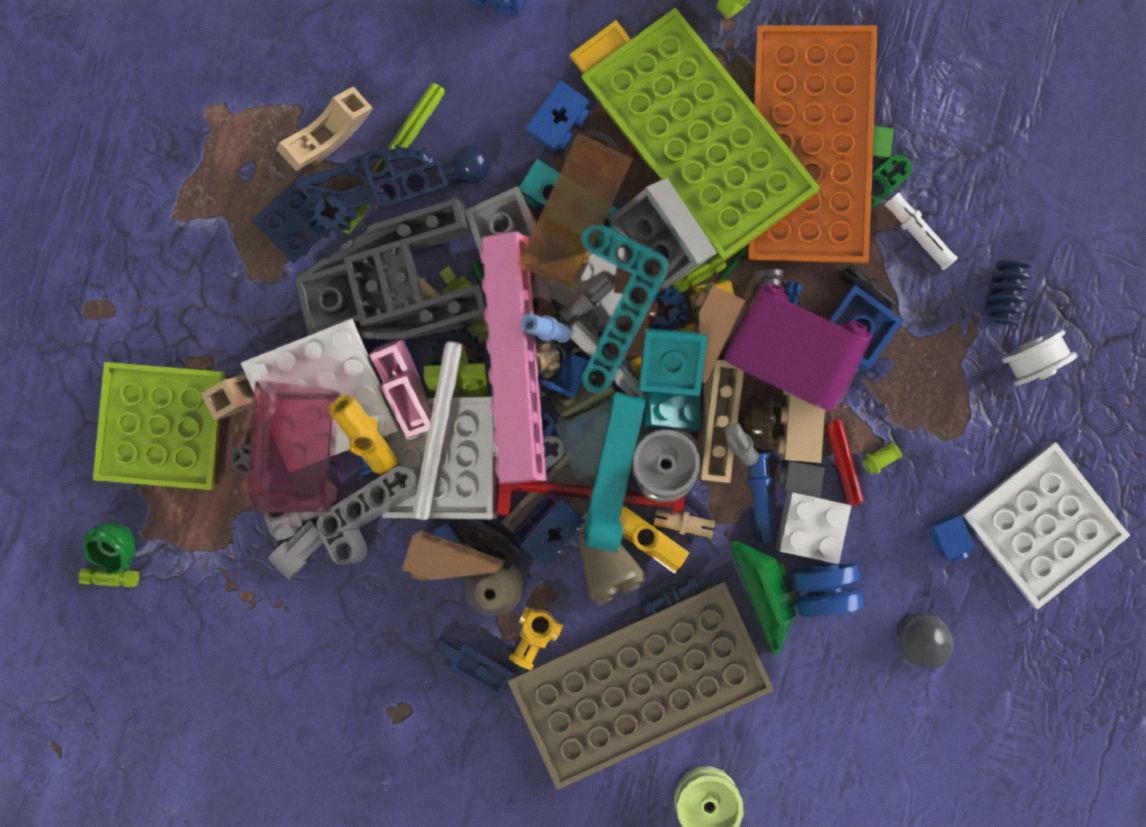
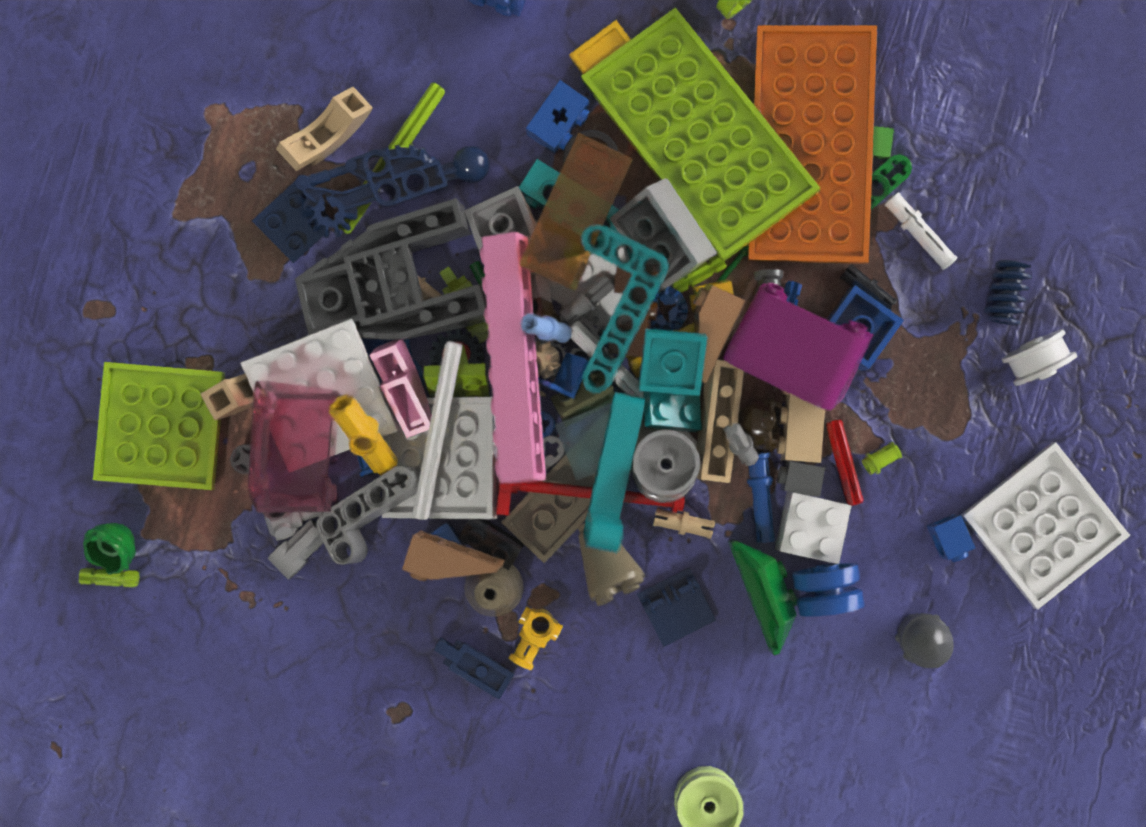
dark tan plate [508,581,774,790] -> none
dark blue brick [511,490,585,566] -> none
yellow piece [619,505,689,574] -> none

